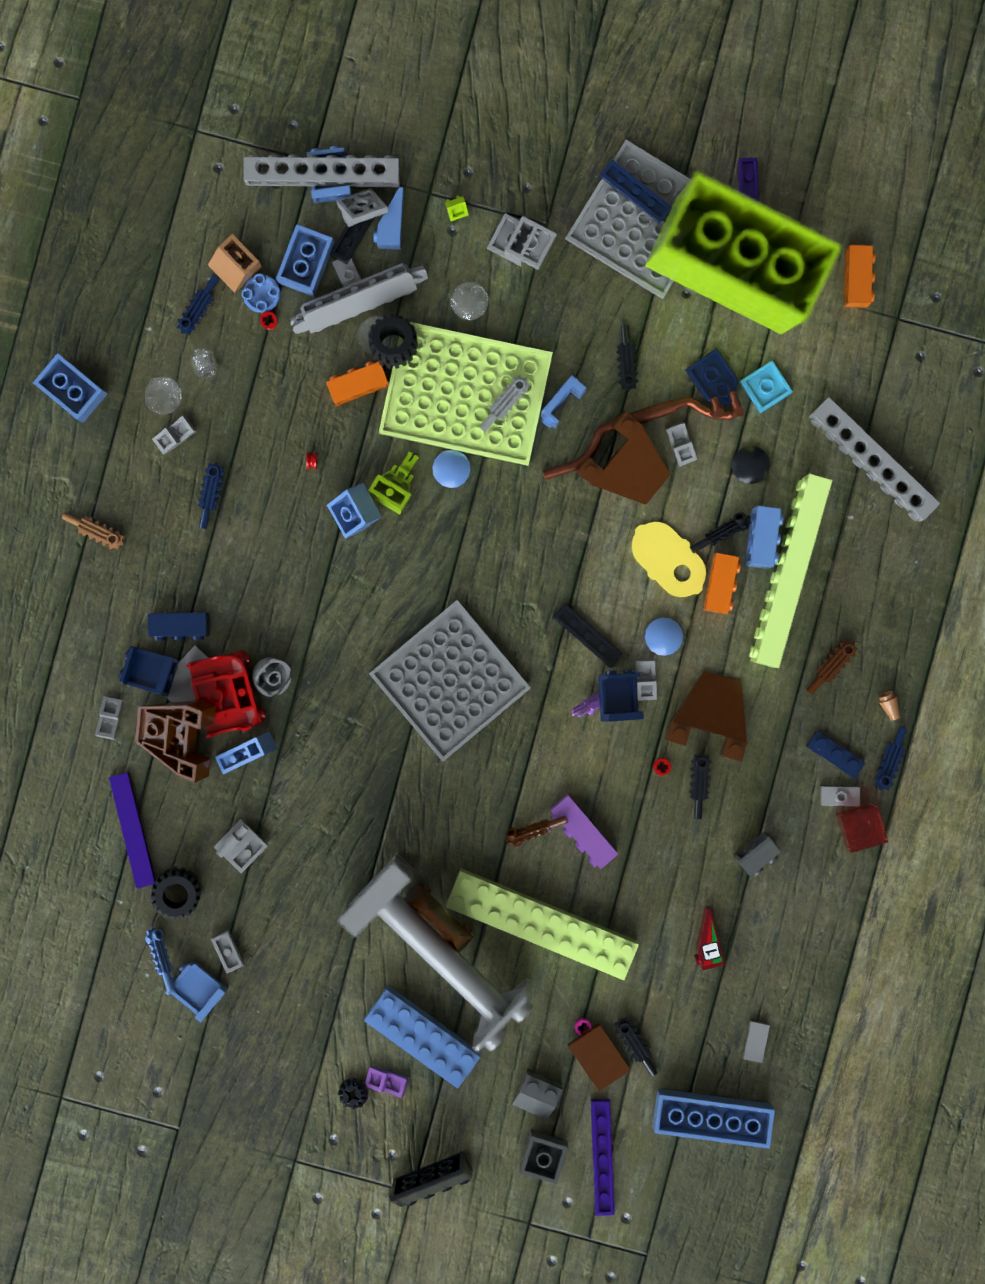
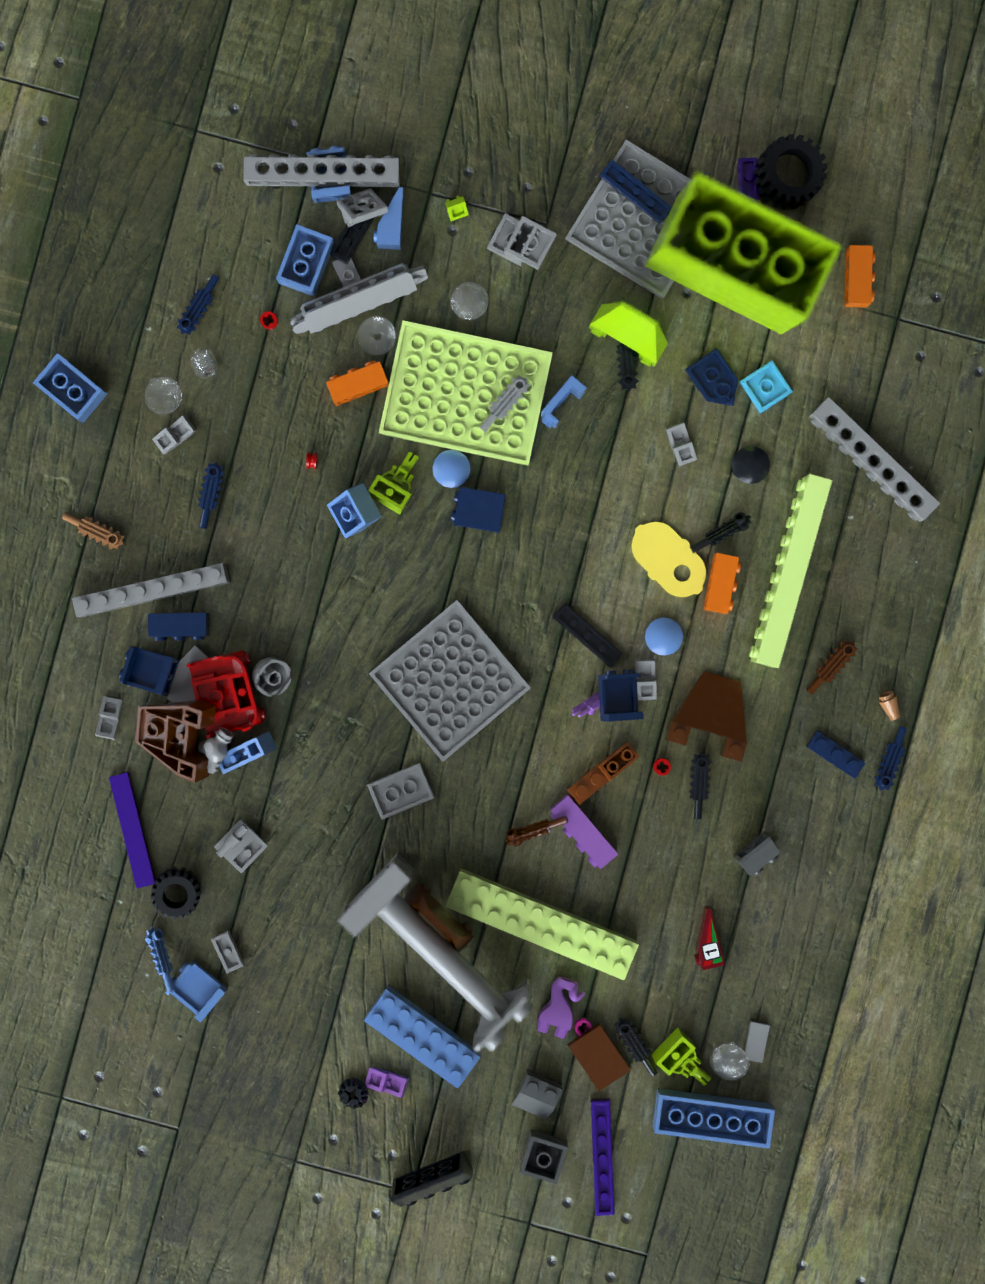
medium nougat slope [208,234,262,293] -> none
medium blue dish [242,273,280,313] -> none
black tyre [368,314,418,369] -> none
copper piece [542,391,744,480] -> none
reddish brown wedge [575,411,670,505] -> none
medium blue brick [745,506,783,569] -> none
light grey plate [820,786,860,806] -> none
clear red brick [836,803,888,853] -> none
none -> light grey brick [72,563,230,617]
none -> light grey animal [198,727,234,774]
none -> light grey tile [367,762,435,820]
none -> dark blue panel [451,487,506,534]
none -> medium lavender hips [537,976,585,1039]
none -> dark orange slope [567,742,640,805]
none -> wedge [589,302,668,367]
none -> lime brick [651,1027,711,1086]
none -> clear dish [710,1042,749,1081]
none -> black tyre [754,134,828,210]

